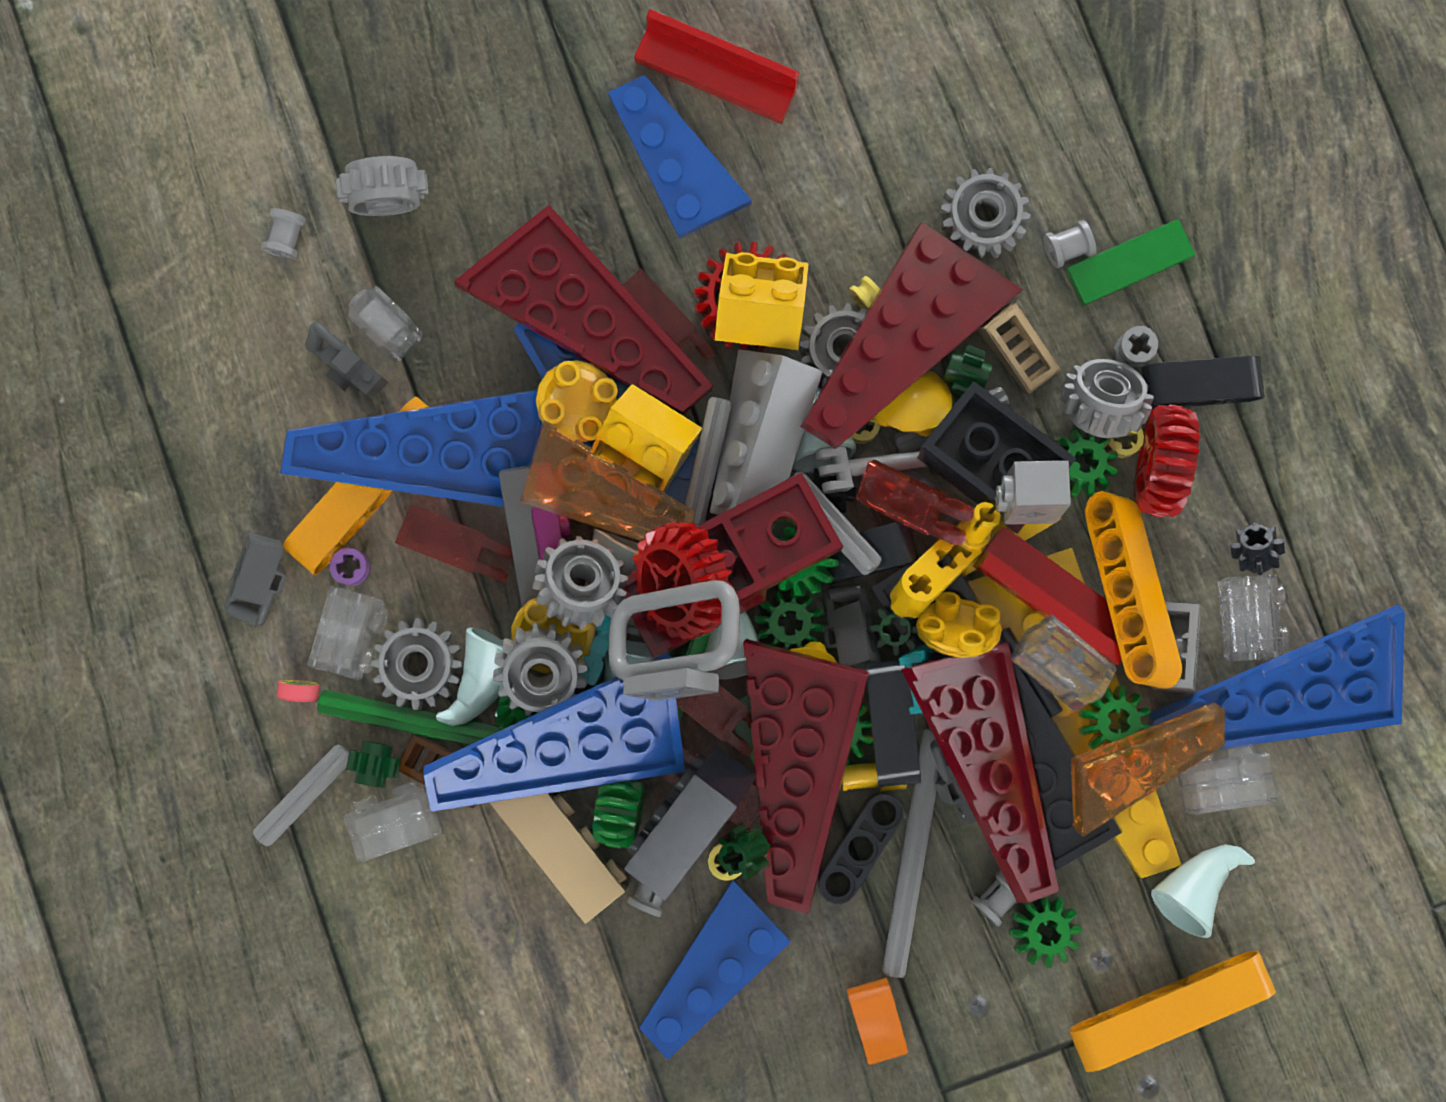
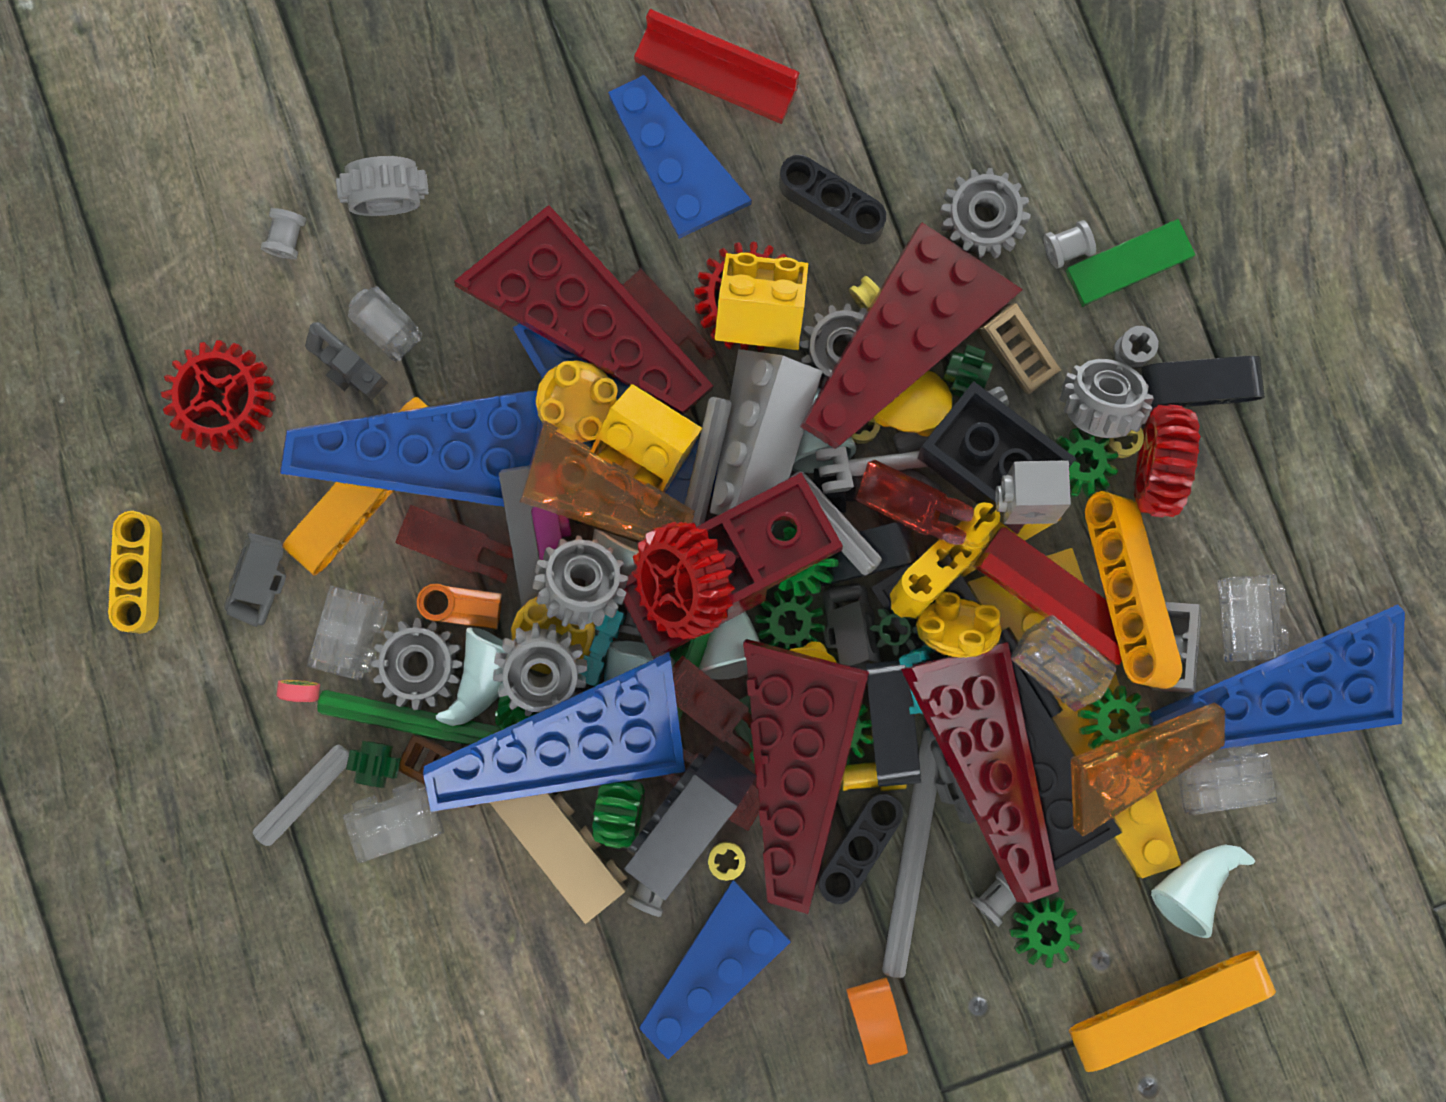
medium lavender bush [329,548,371,586] -> none
light grey bar [608,580,740,701] -> none
dark green gear [717,823,771,880] -> none
black gear [1230,522,1285,576] -> none
none -> yellow beam [108,511,163,634]
none -> red gear [160,340,276,452]
none -> orange piece [417,584,502,629]
none -> black beam [779,155,887,244]

